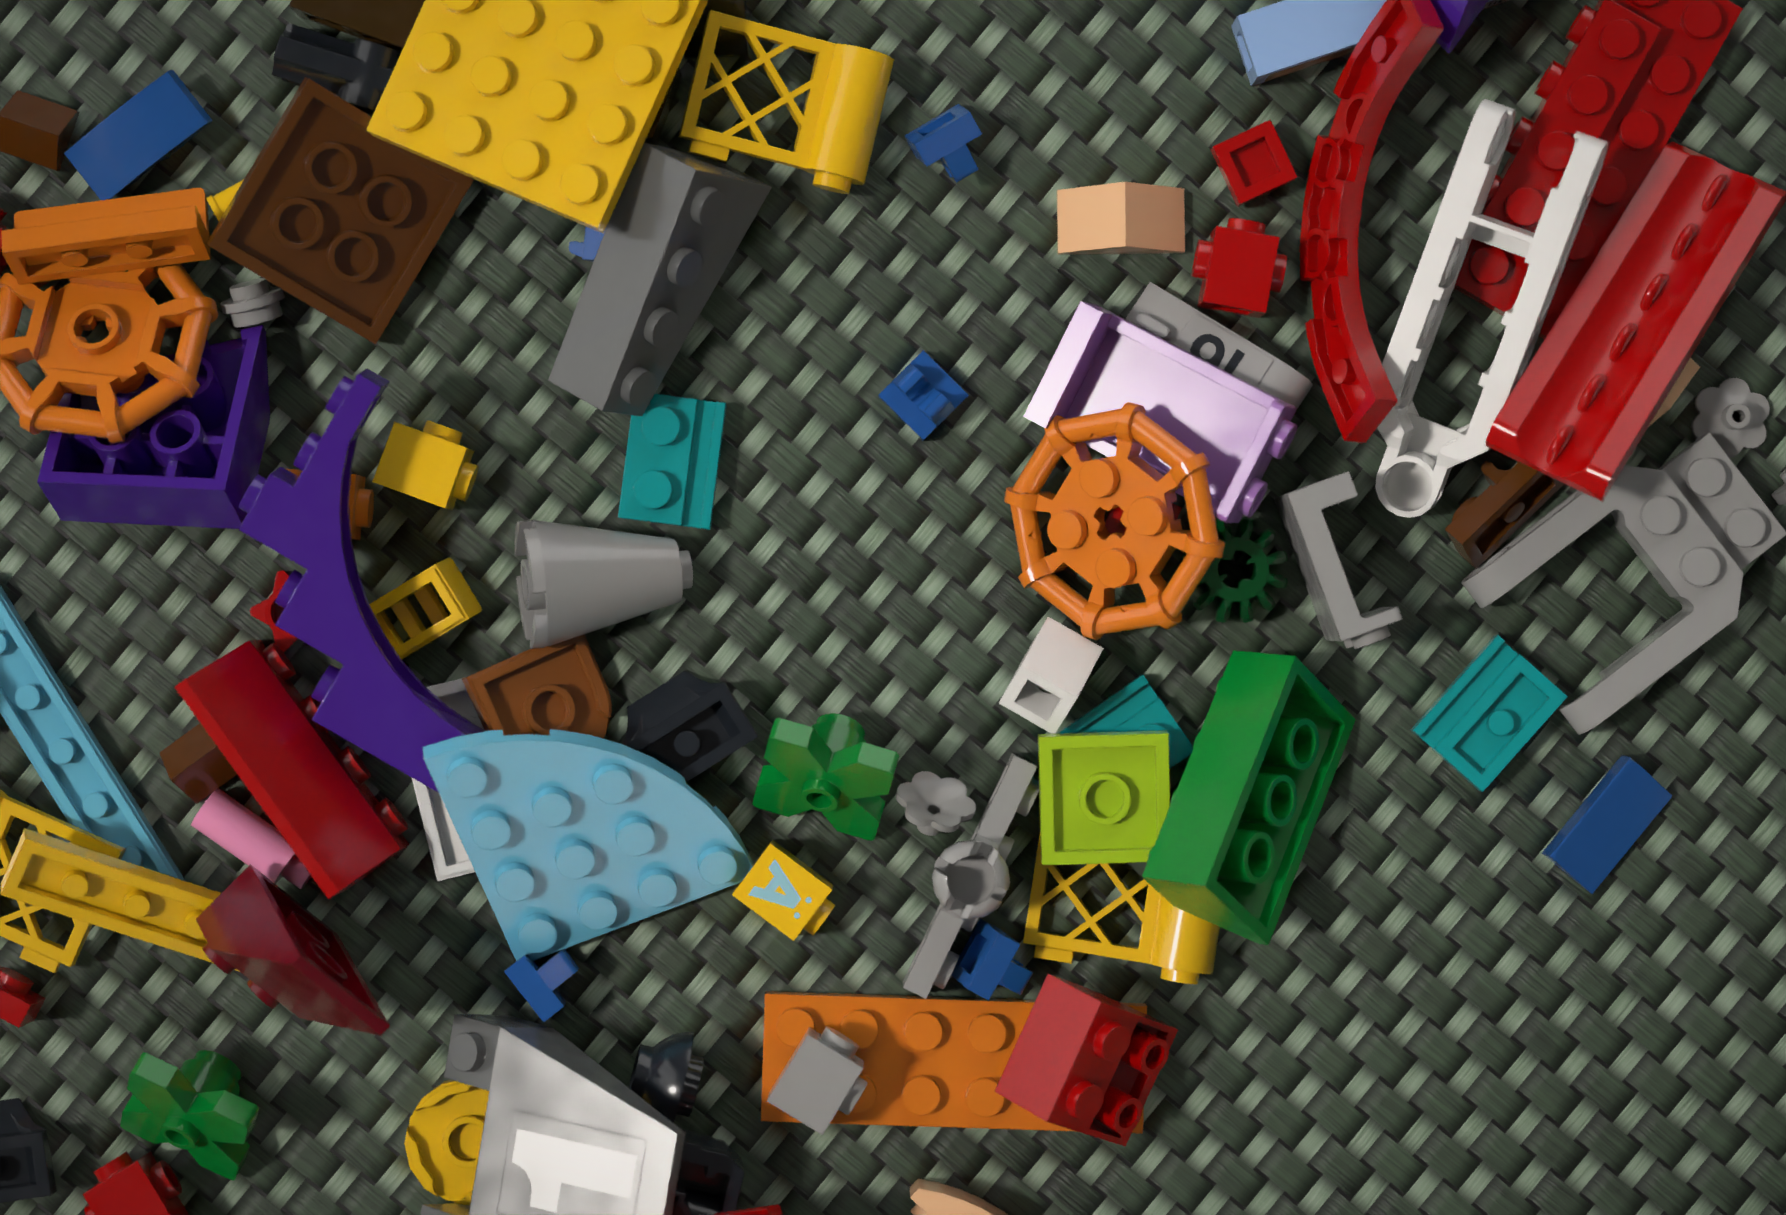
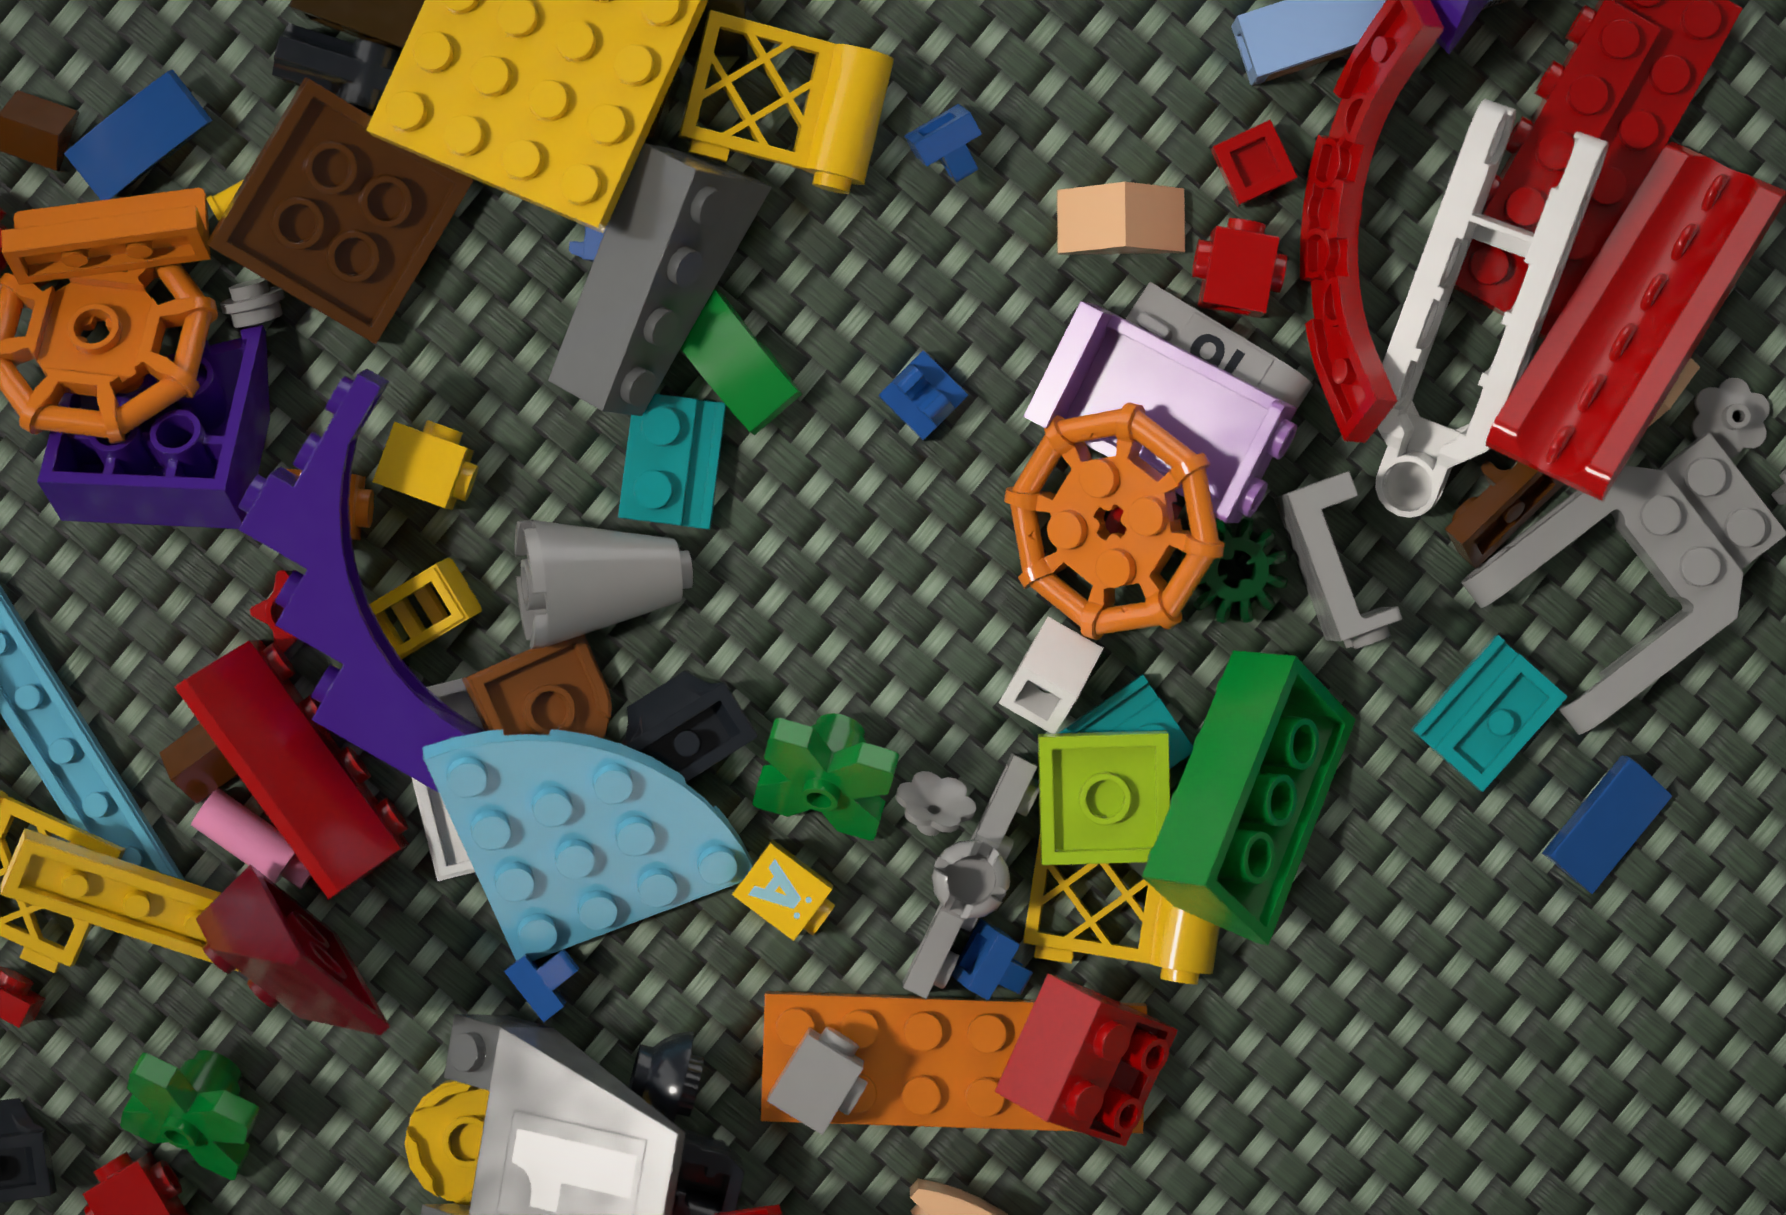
none -> green slope [680,289,802,435]

